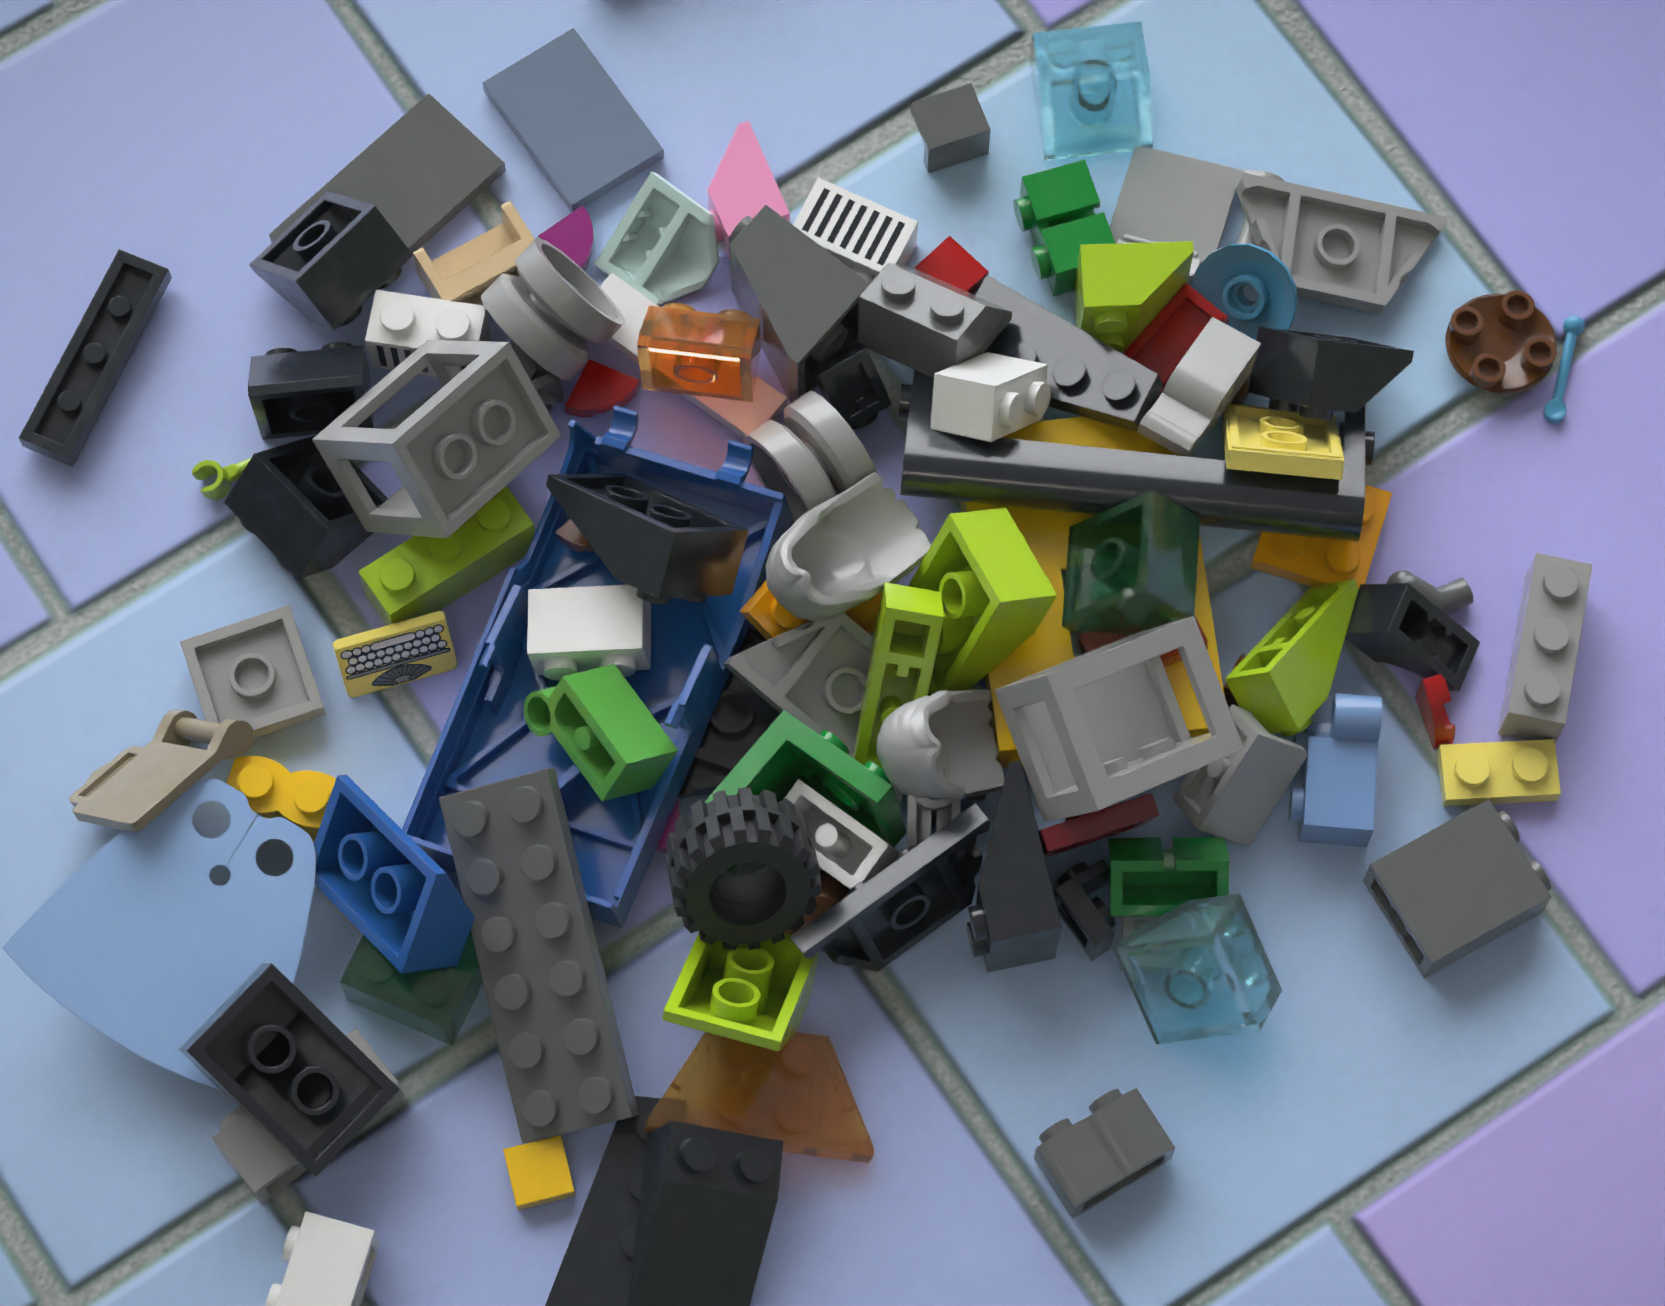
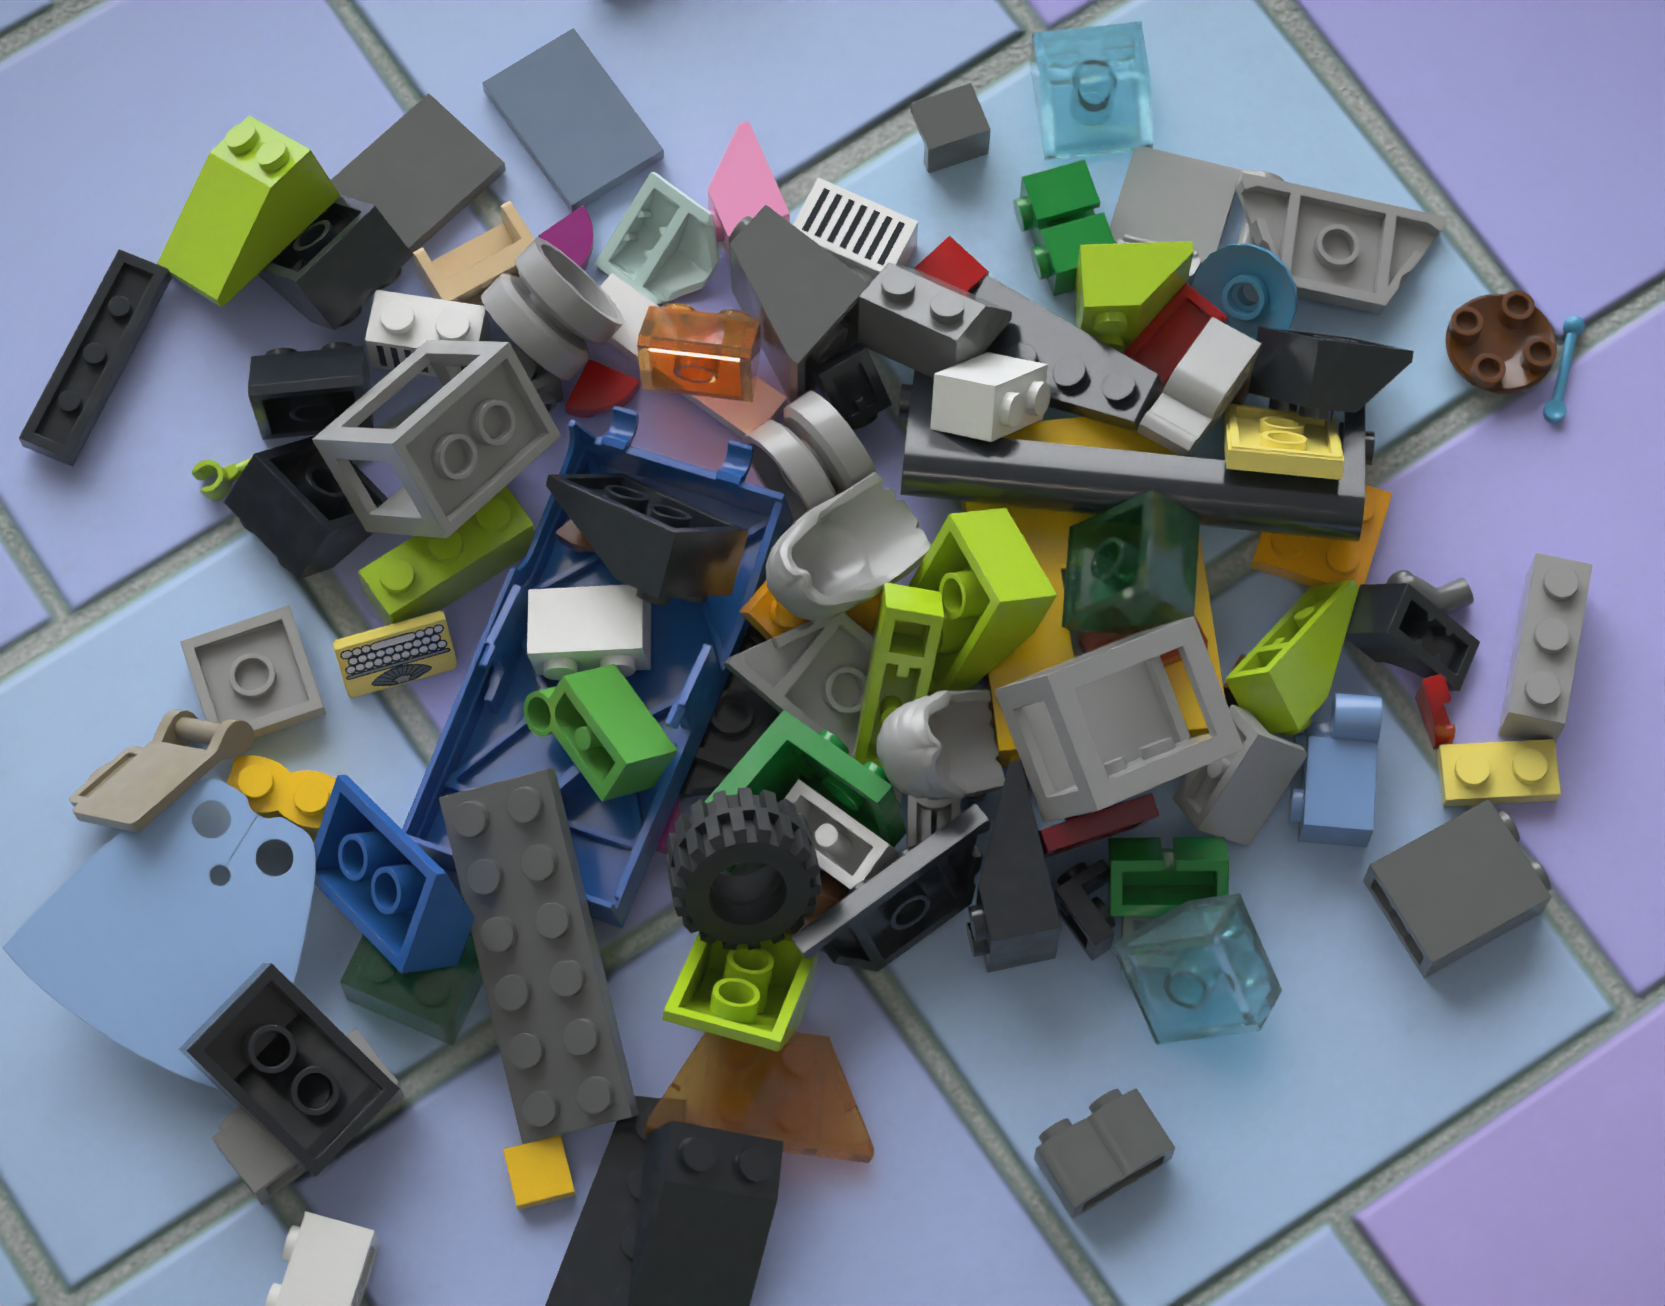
none -> lime slope [157,116,341,308]

